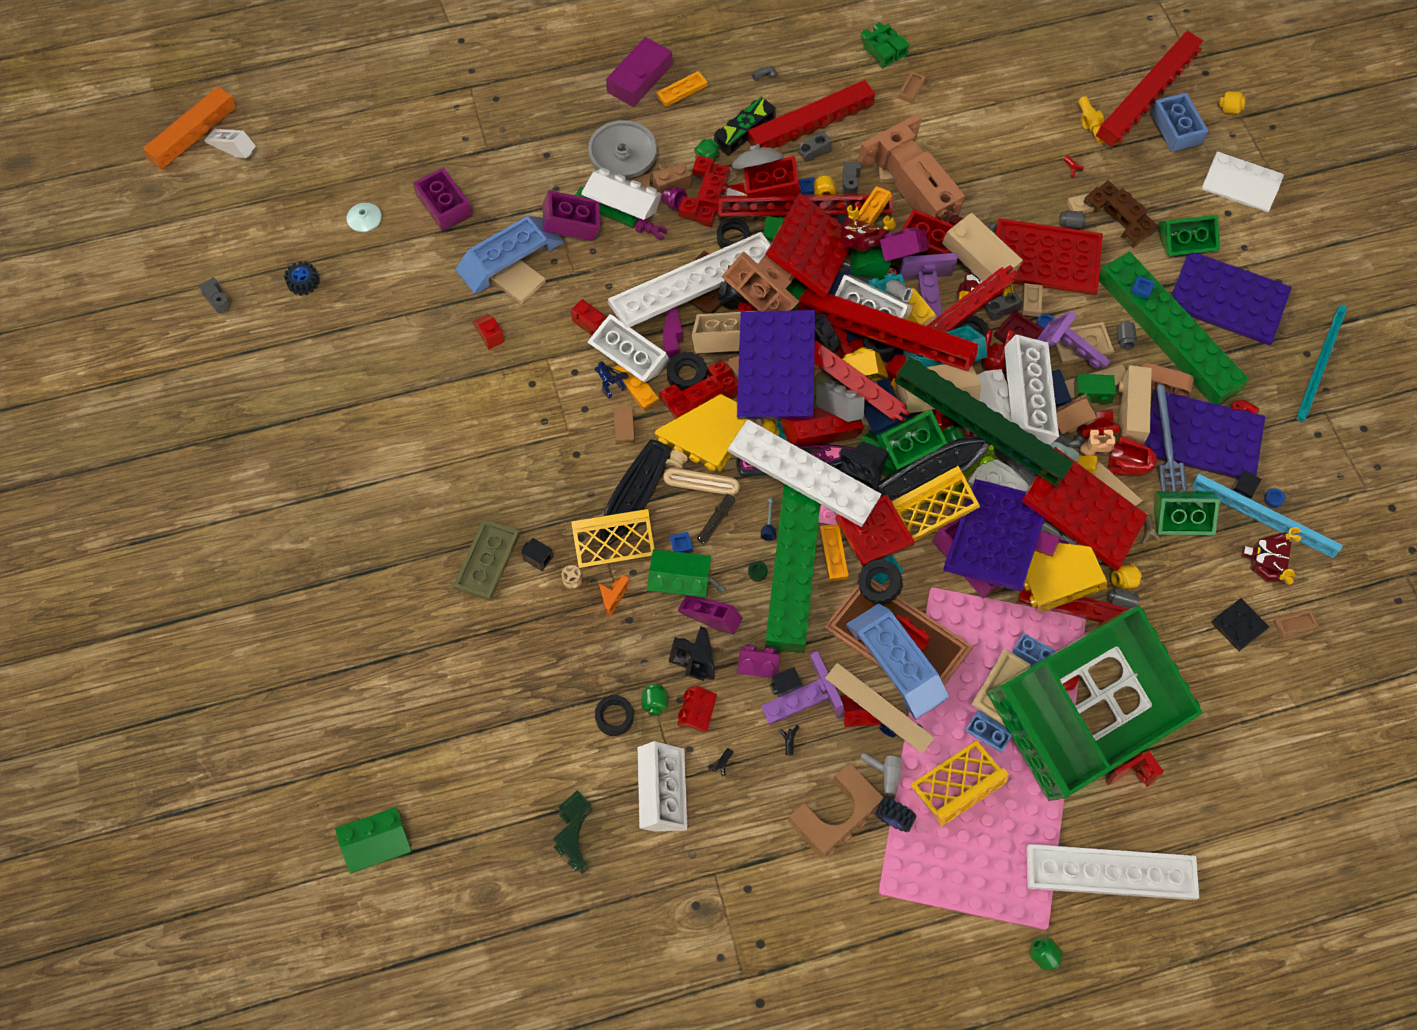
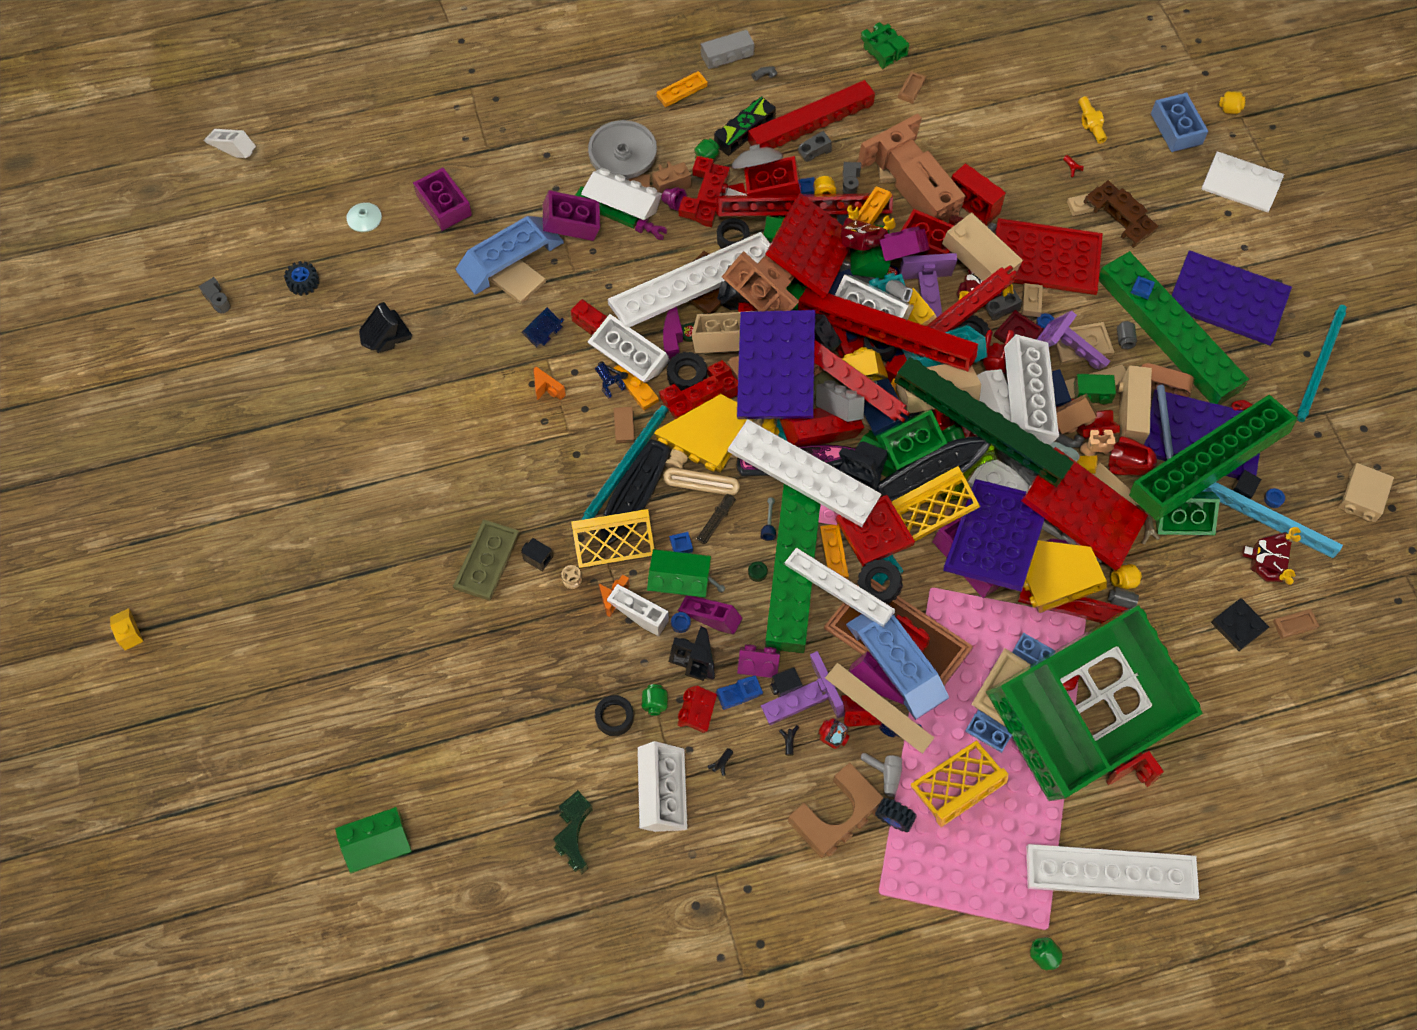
orange brick [142,86,236,170] -> none
red slope [472,314,505,350] -> none
magenta brick [606,37,673,107] -> none
magenta tile [1035,531,1060,557] -> none
dark grey brick [1059,210,1086,229] -> none
red brick [1096,30,1203,147] -> none
green slope [1159,215,1220,256] -> none
none -> yellow slope [110,608,144,650]
none -> black piece [359,302,412,353]
none -> clear blue bracket [521,307,564,348]
none -> orange slope [534,367,566,400]
none -> teal piece [581,405,668,520]
none -> white slope [607,584,669,636]
none -> blue tile [671,612,691,633]
none -> tile [682,323,694,342]
none -> light grey brick [701,29,754,69]
none -> blue slope [716,675,763,710]
none -> white tile [785,548,895,627]
none -> head [818,718,850,749]
none -> magenta slope [848,651,904,705]
none -> red brick [951,163,1006,226]
none -> green brick [1129,394,1298,521]
none -> tan panel [1338,463,1394,522]

